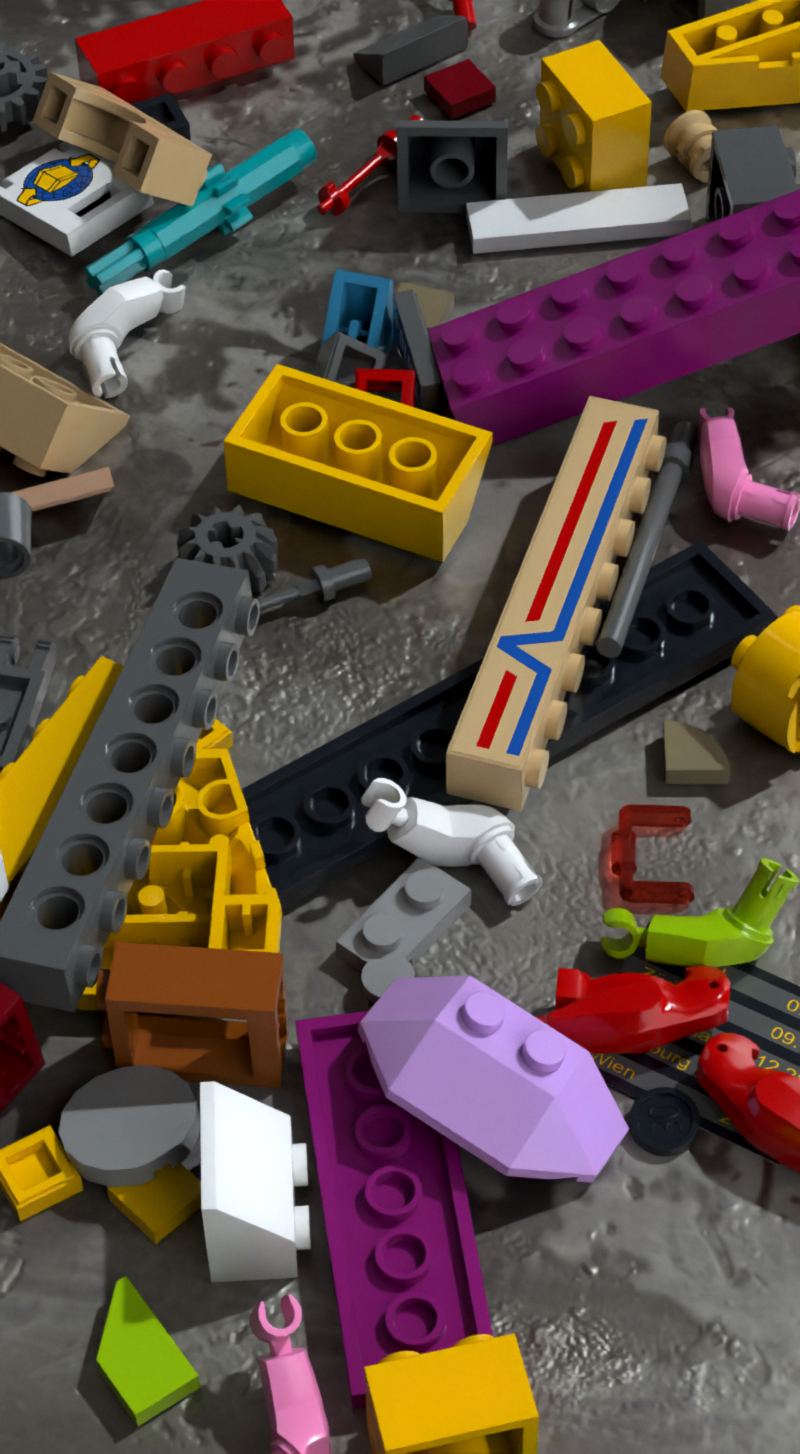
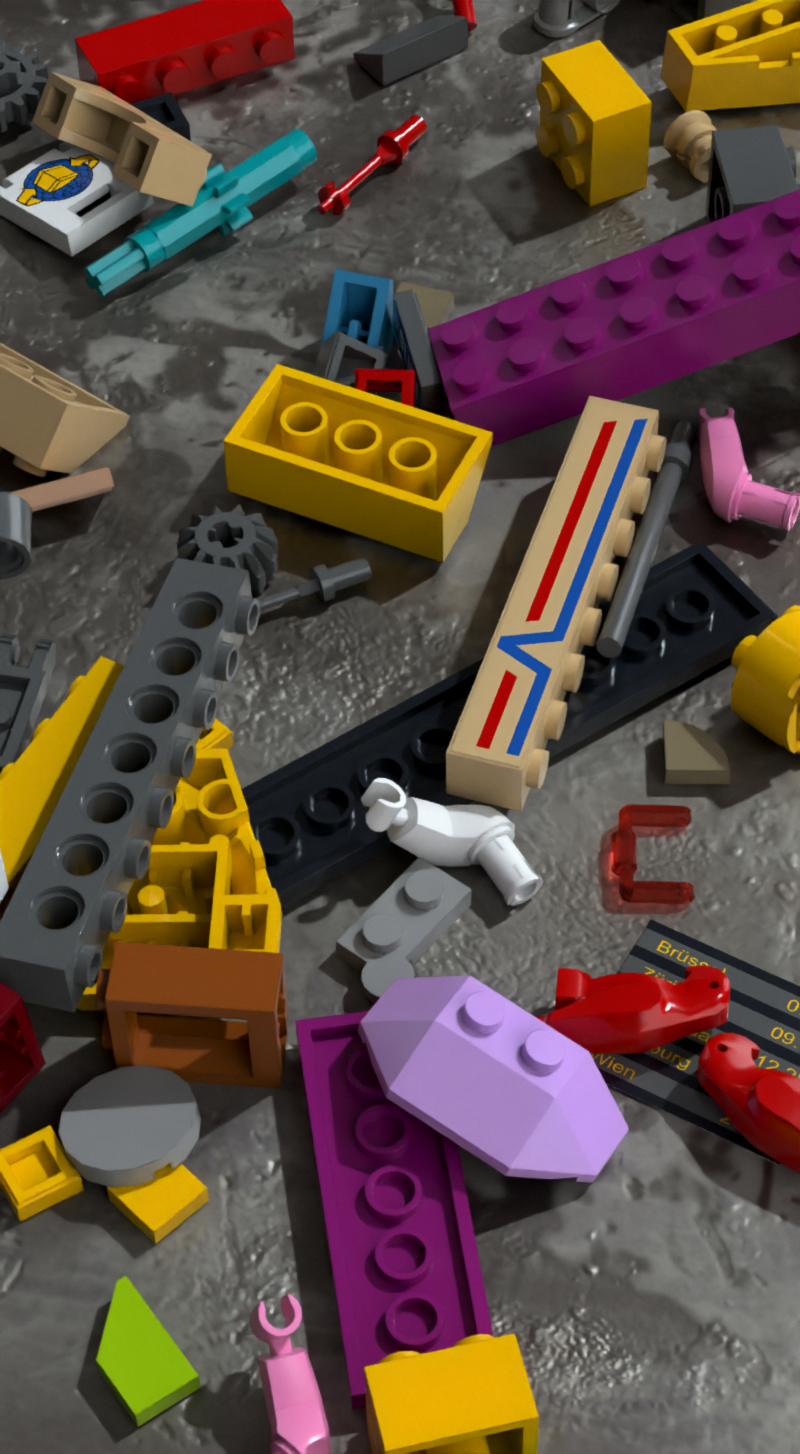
white arm [69,269,186,398] -> none
white slope [200,1081,311,1283] -> none
dark grey slope [396,120,508,213] -> none
dark red tile [424,59,496,120] -> none
white tile [466,183,692,254] -> none
lime arm [601,858,799,967] -> none
black piece [629,1087,700,1156] -> none

